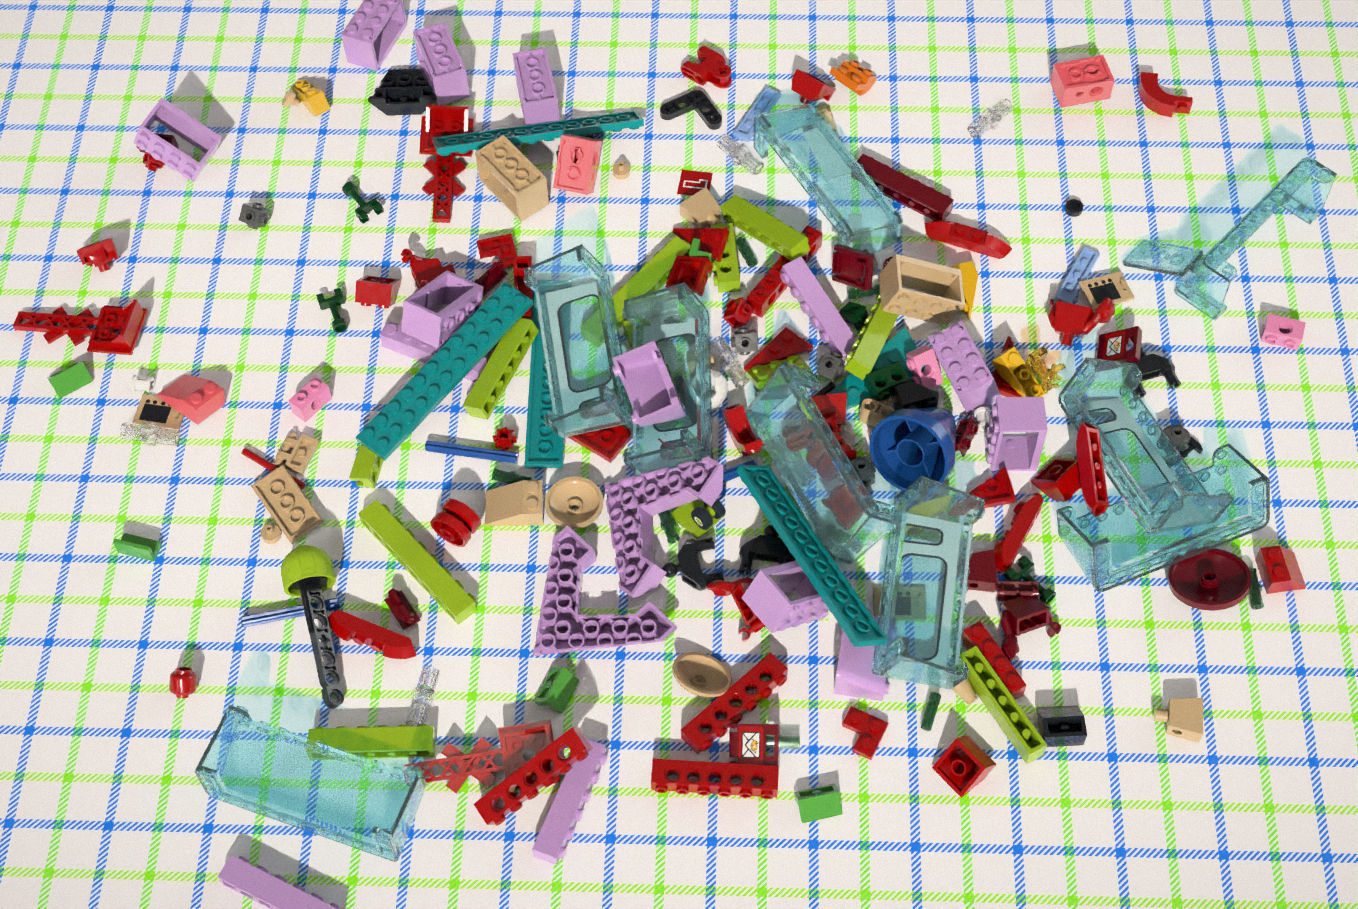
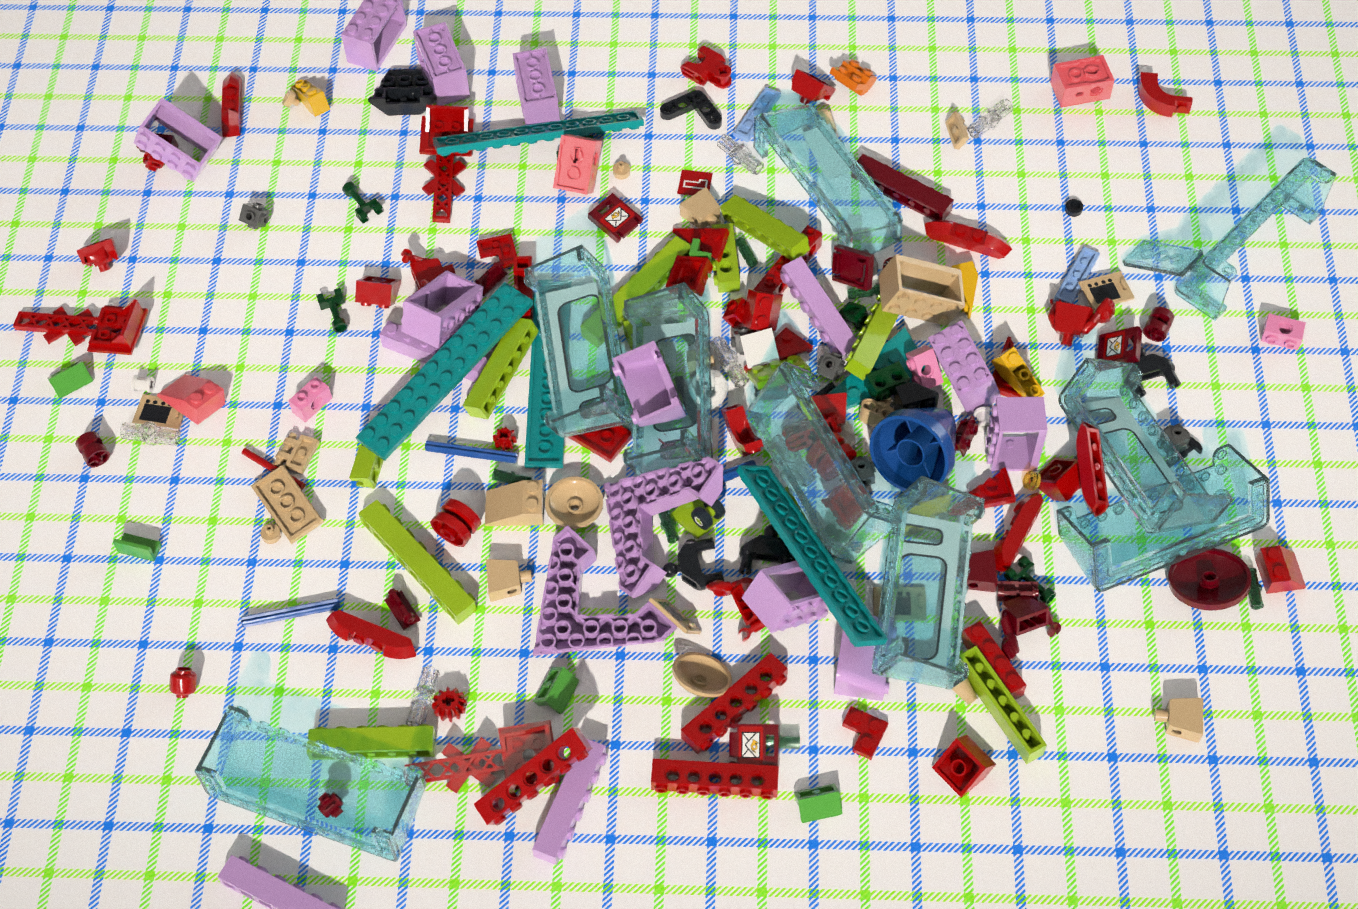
black piece [281,545,344,709] -> none
tan hose [475,135,549,222] -> none
clear green axle [921,692,941,731] -> none
clear yellow piece [1025,346,1066,394] -> none
black slope [1036,705,1087,747] -> none
none -> dark red wheel [75,431,110,468]
none -> red brick [221,71,242,137]
none -> dark red gear [317,792,344,818]
none -> red gear [432,686,467,723]
none -> tan torso [486,559,532,602]
none -> dark red container [588,193,643,243]
none -> tan container [649,598,702,634]
none -> white sticker [740,328,779,369]
none -> red slope [742,289,783,331]
none -> tan plate [945,111,970,150]
none -> clear yellow tile [1023,470,1041,491]
none -> dark red wheel [1143,306,1175,342]

